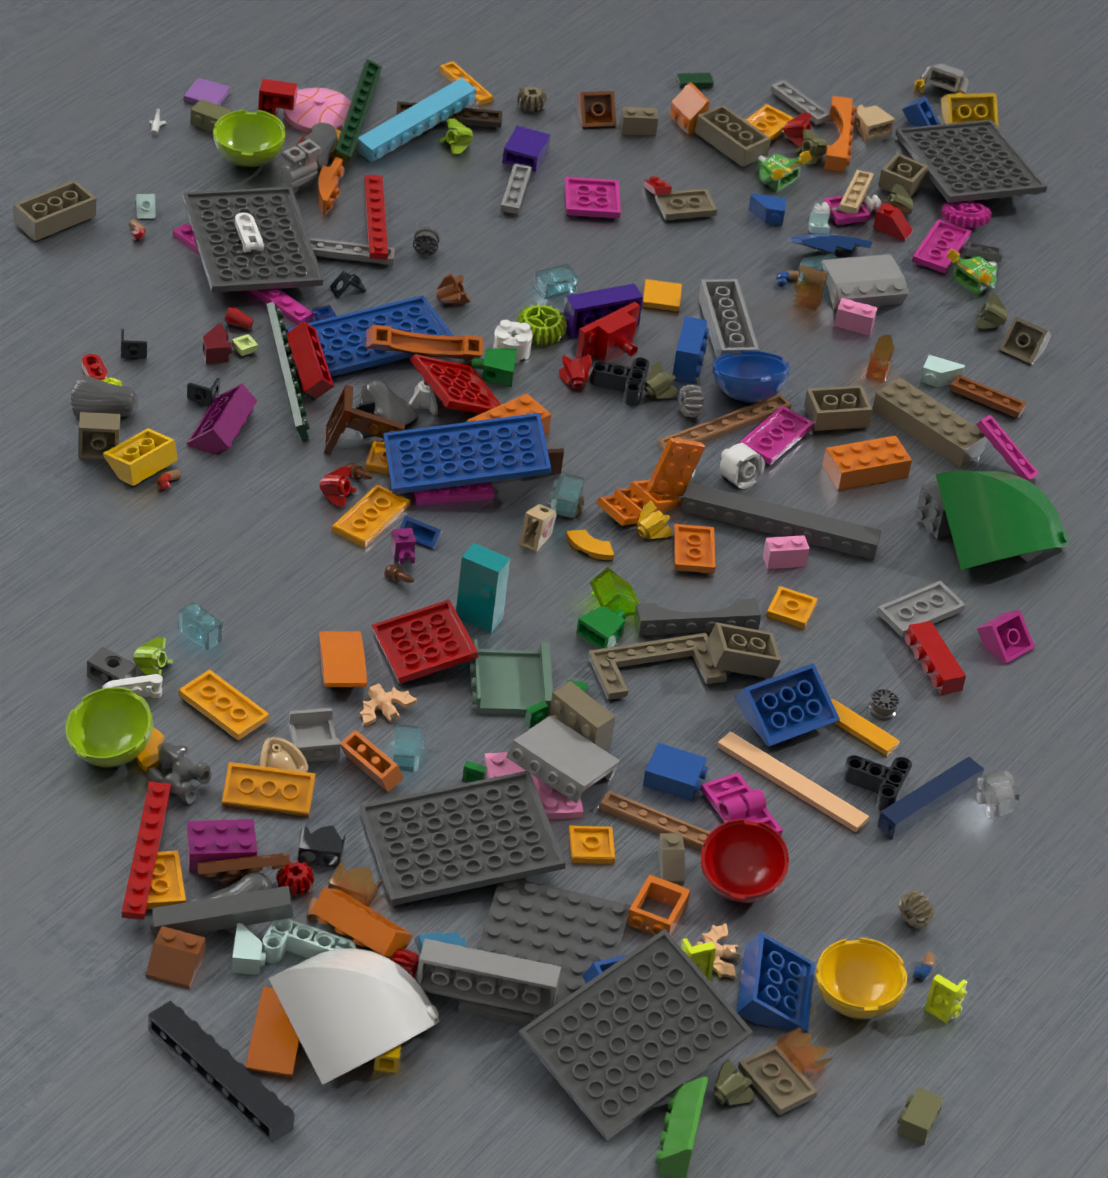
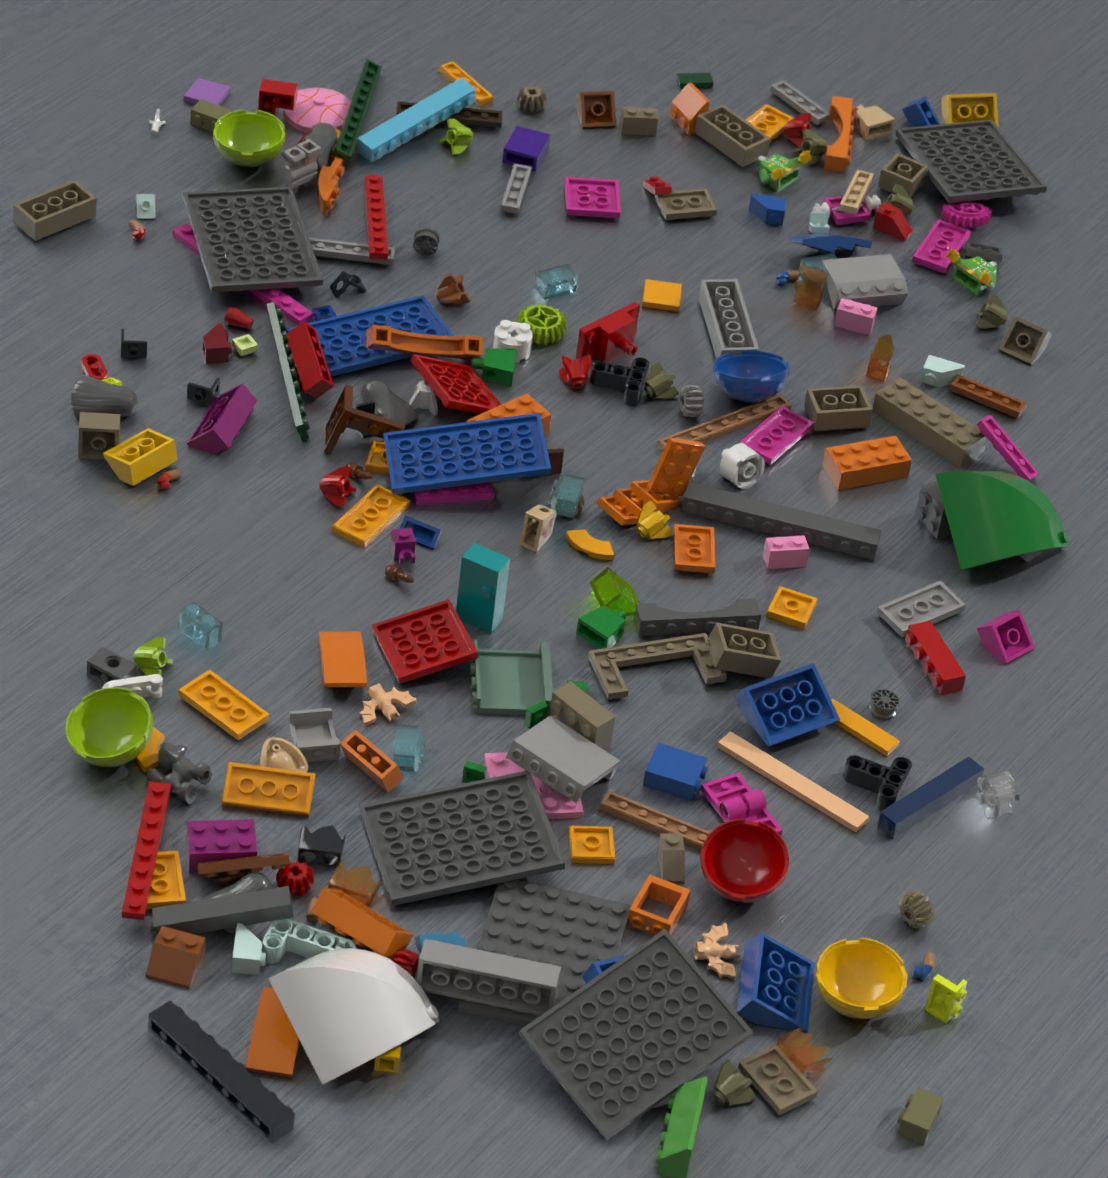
white plate [235,213,264,252] -> none
dark purple brick [564,284,643,339] -> none
blue brick [672,316,710,384] -> none
neon yellow bracket [681,938,716,980] -> none
light grey torso [914,64,969,94] -> none

